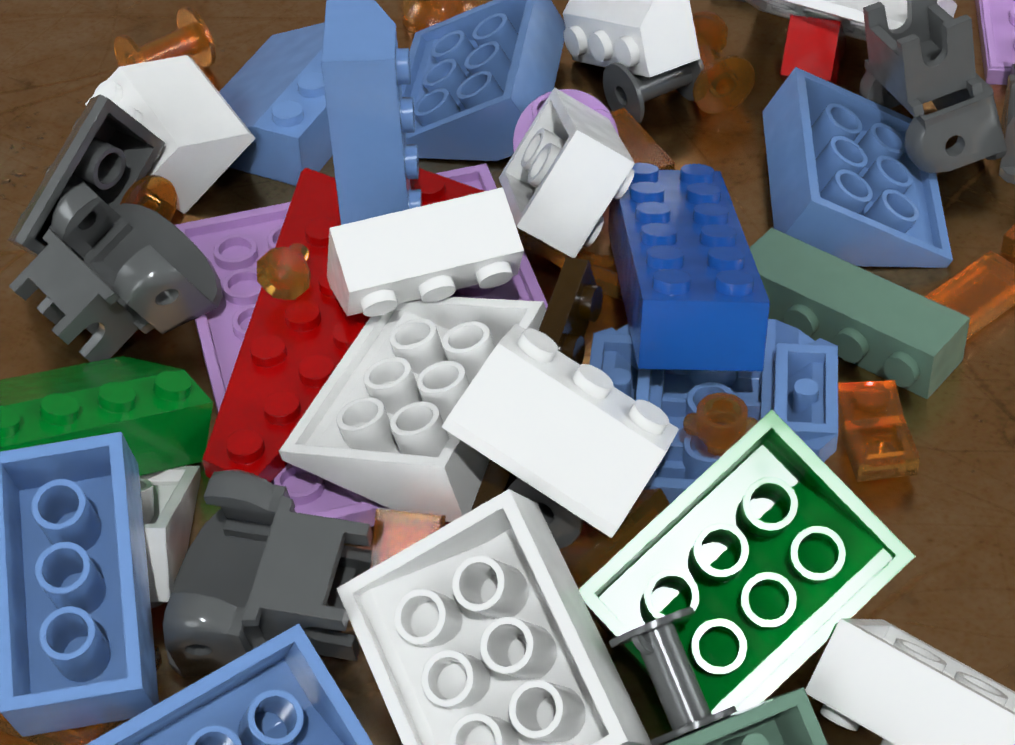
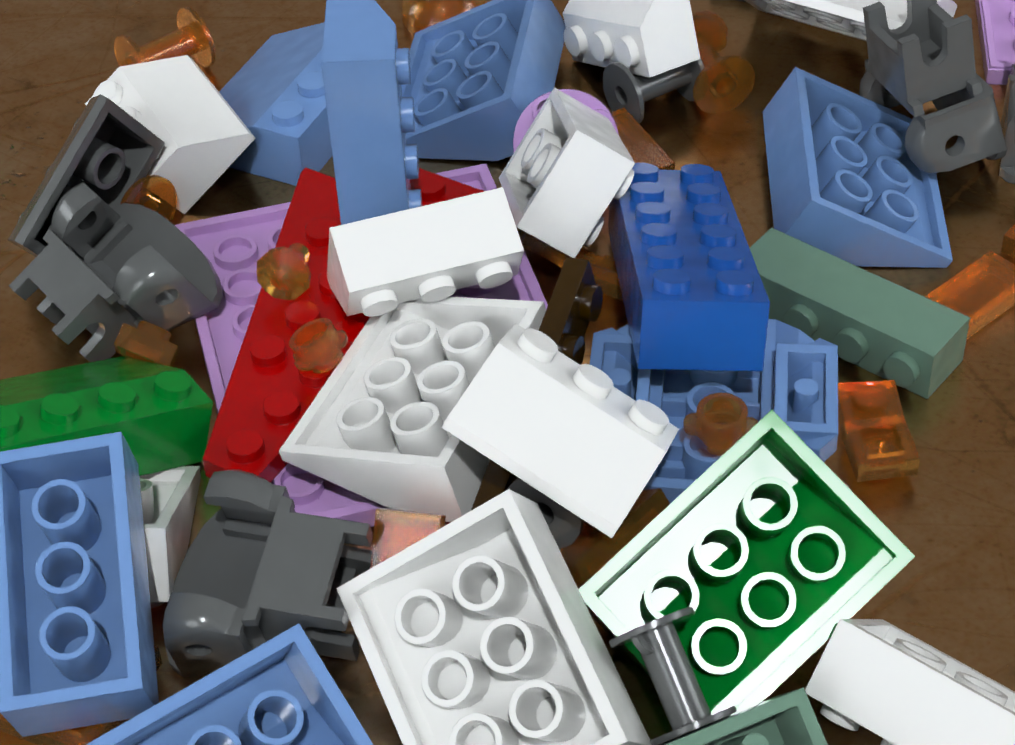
red slope [780,15,846,84] -> none
none -> clear orange plate [114,321,178,367]
none -> clear orange plate [289,318,348,373]

